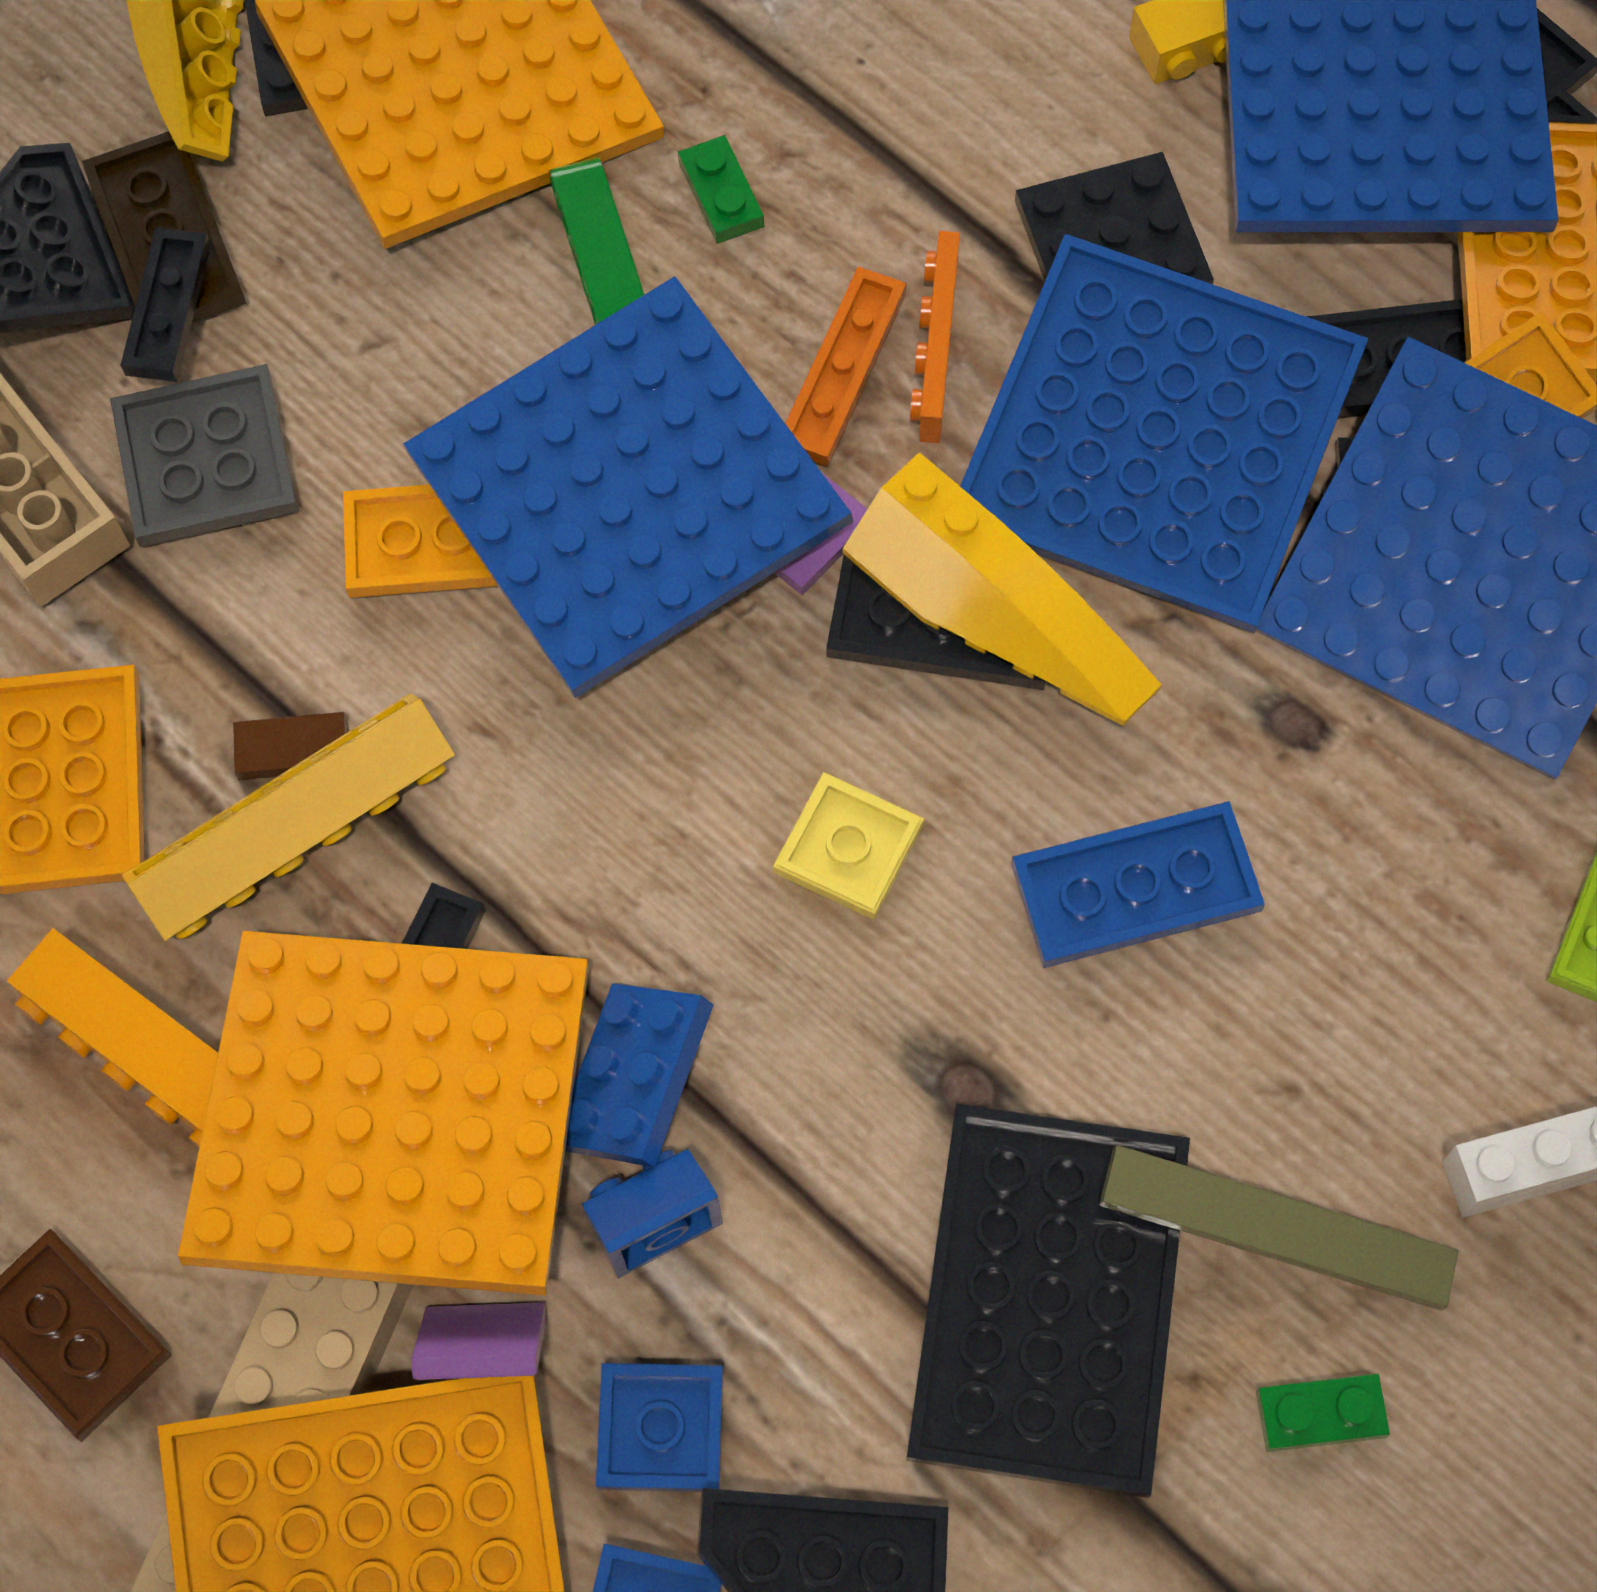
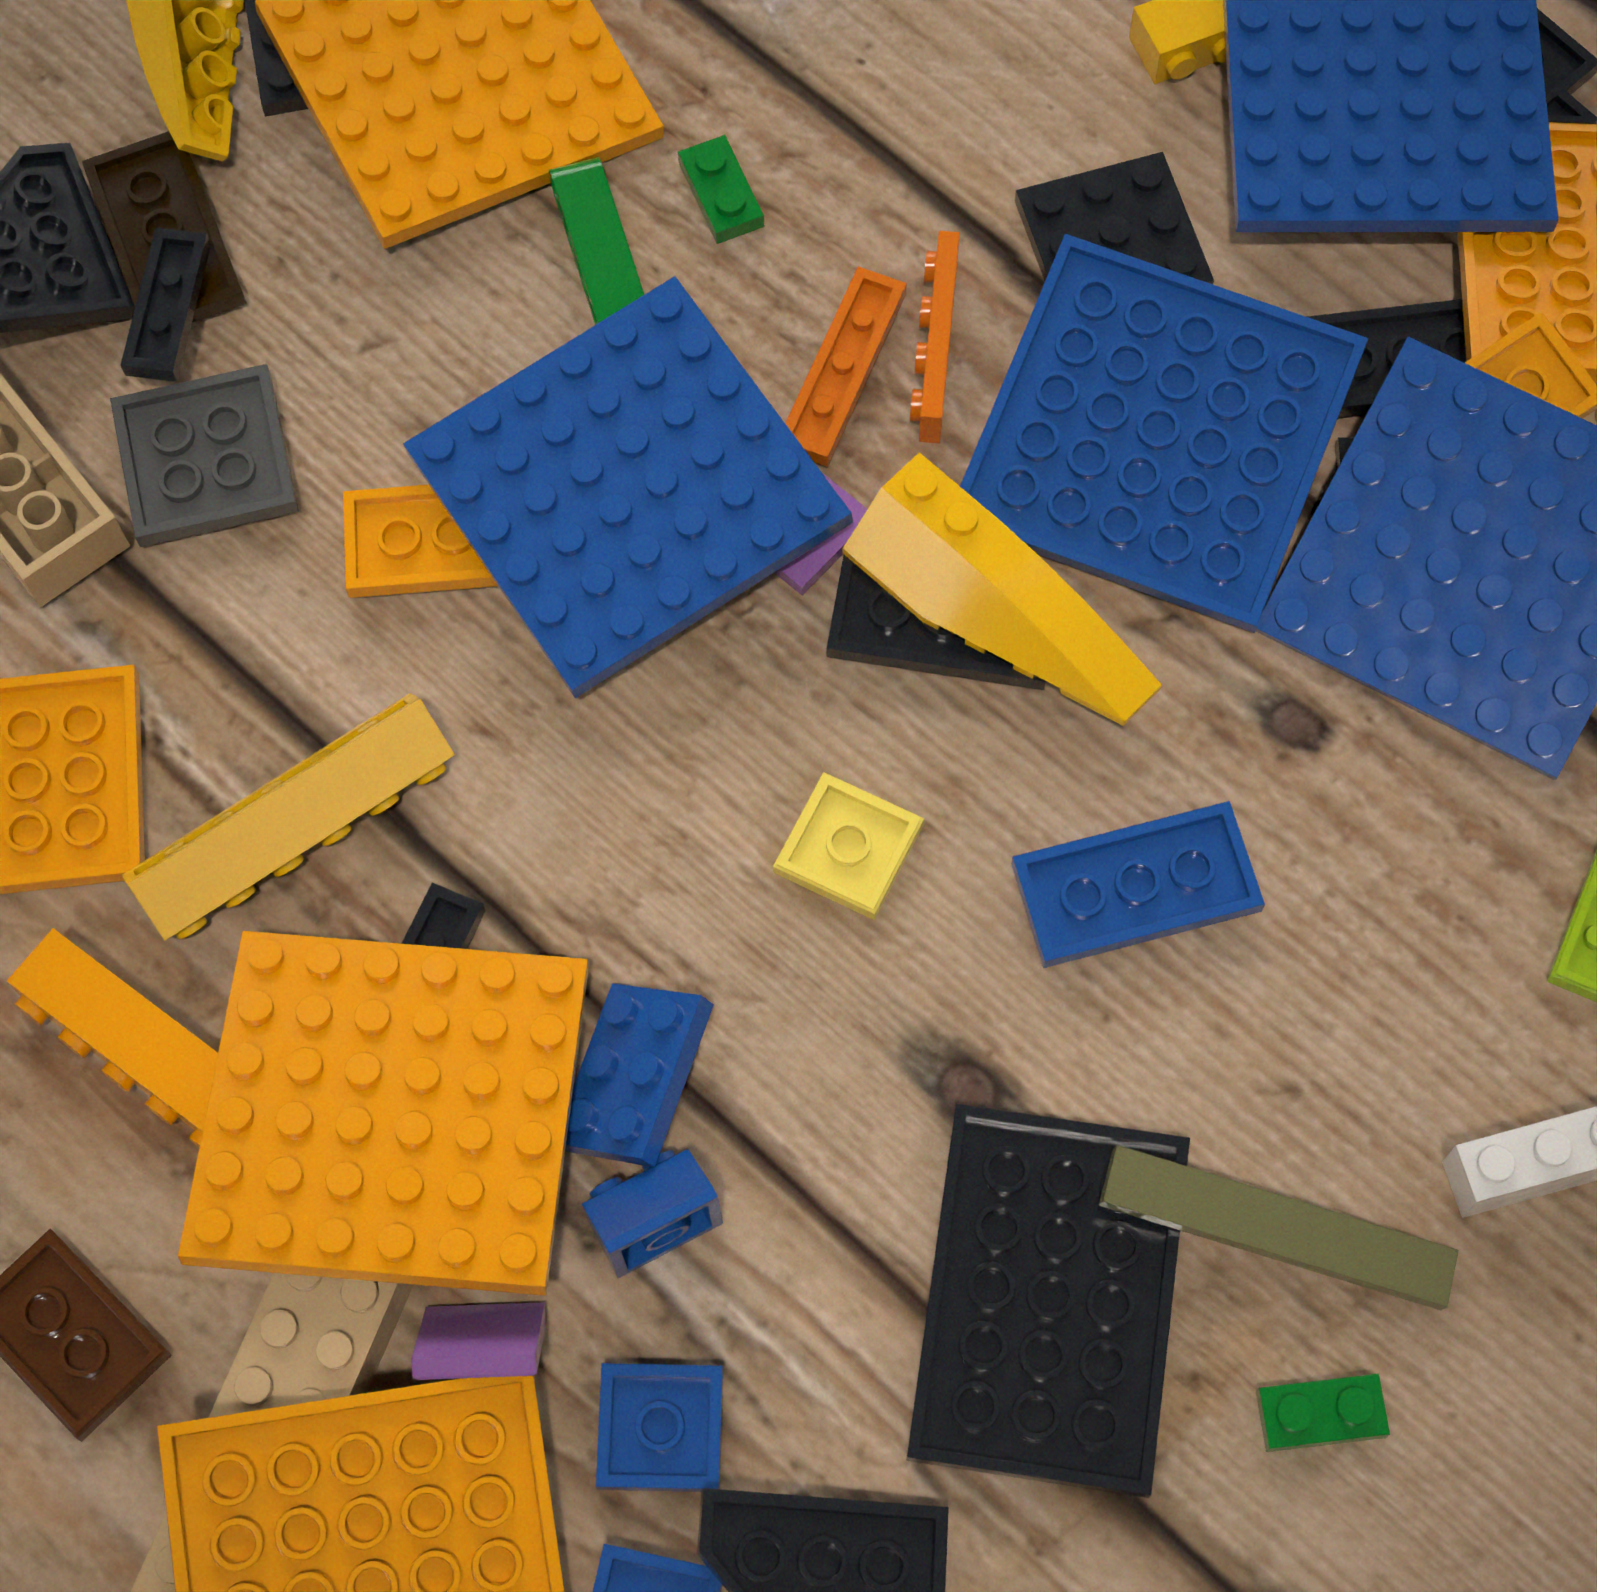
reddish brown tile [233,712,348,781] -> none

